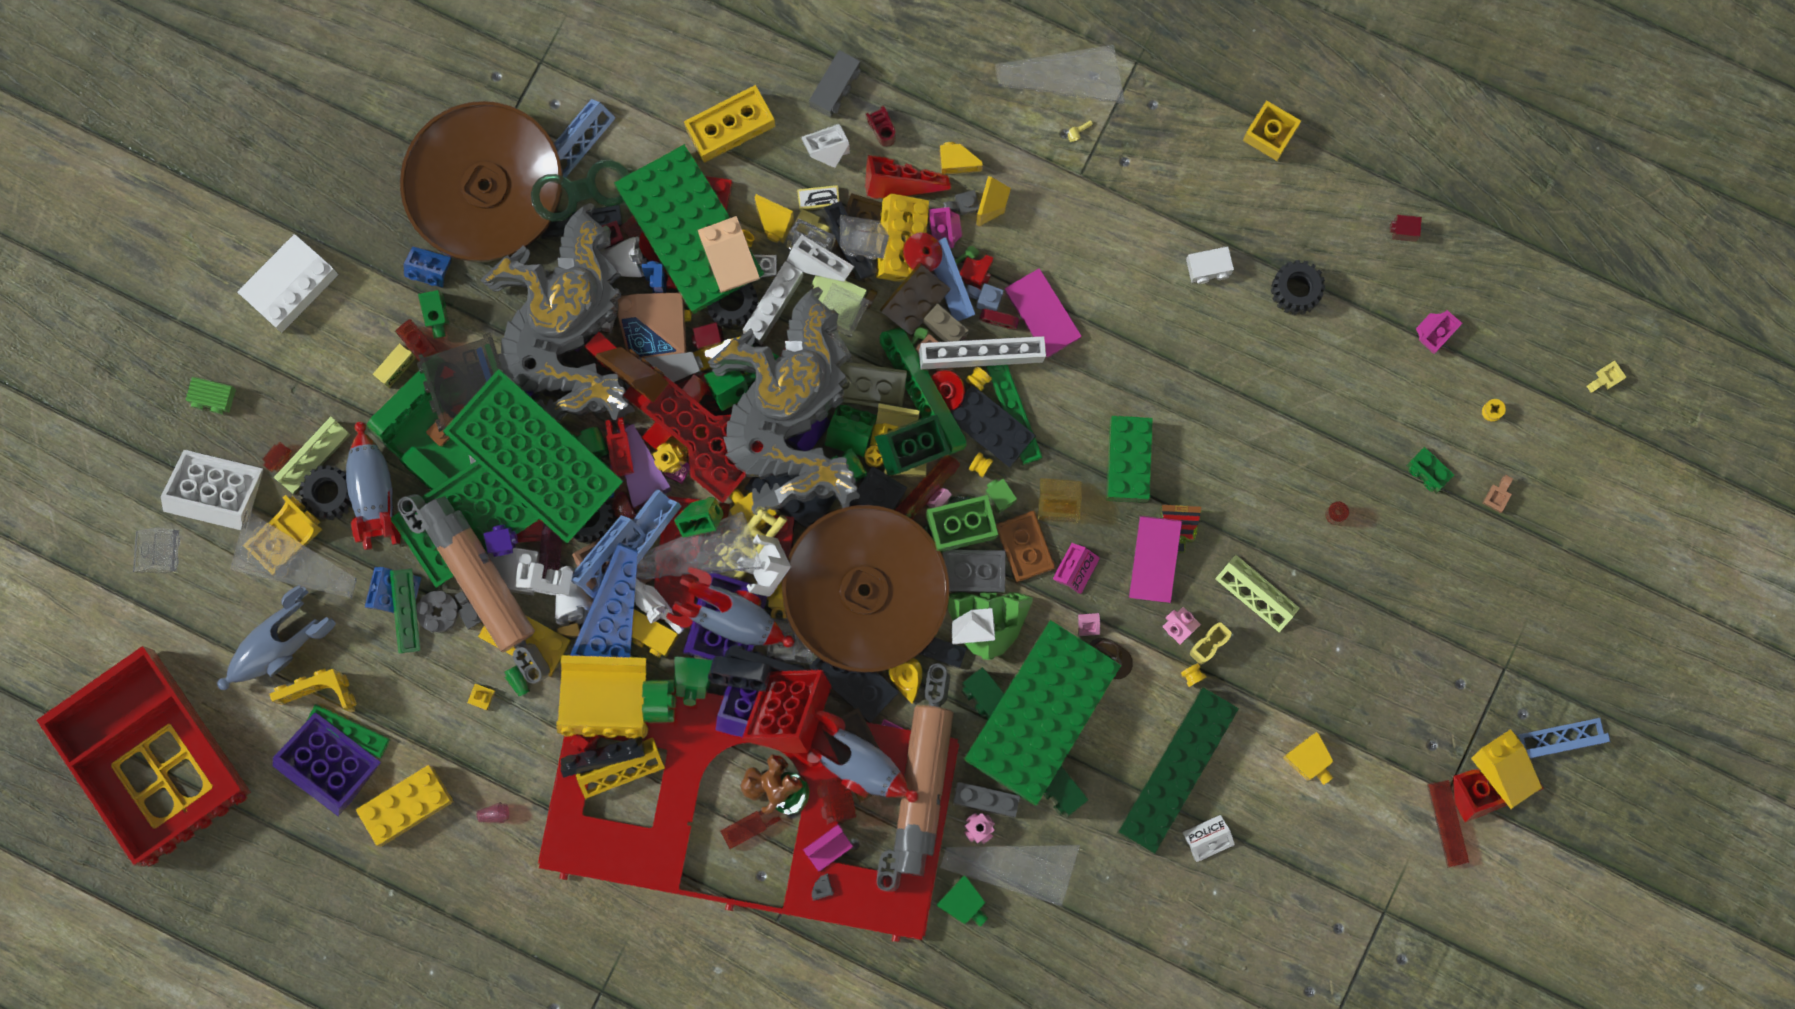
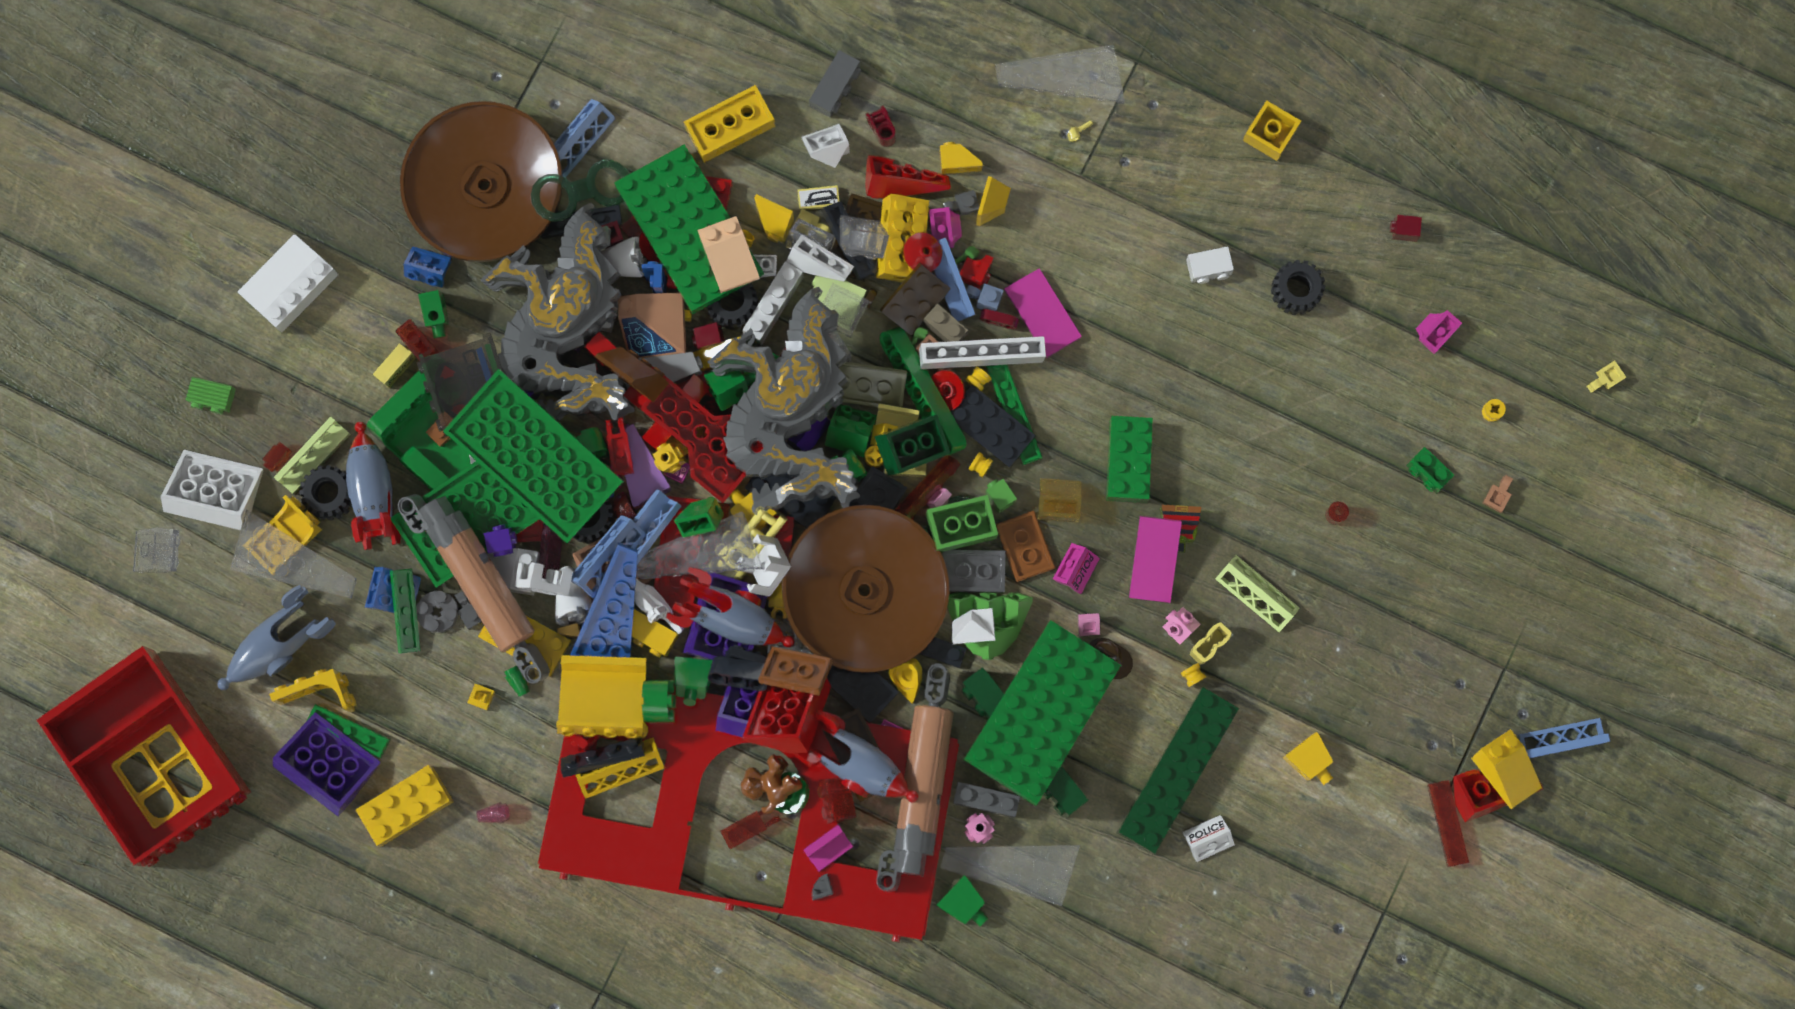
none -> dark orange tile [758,646,832,695]

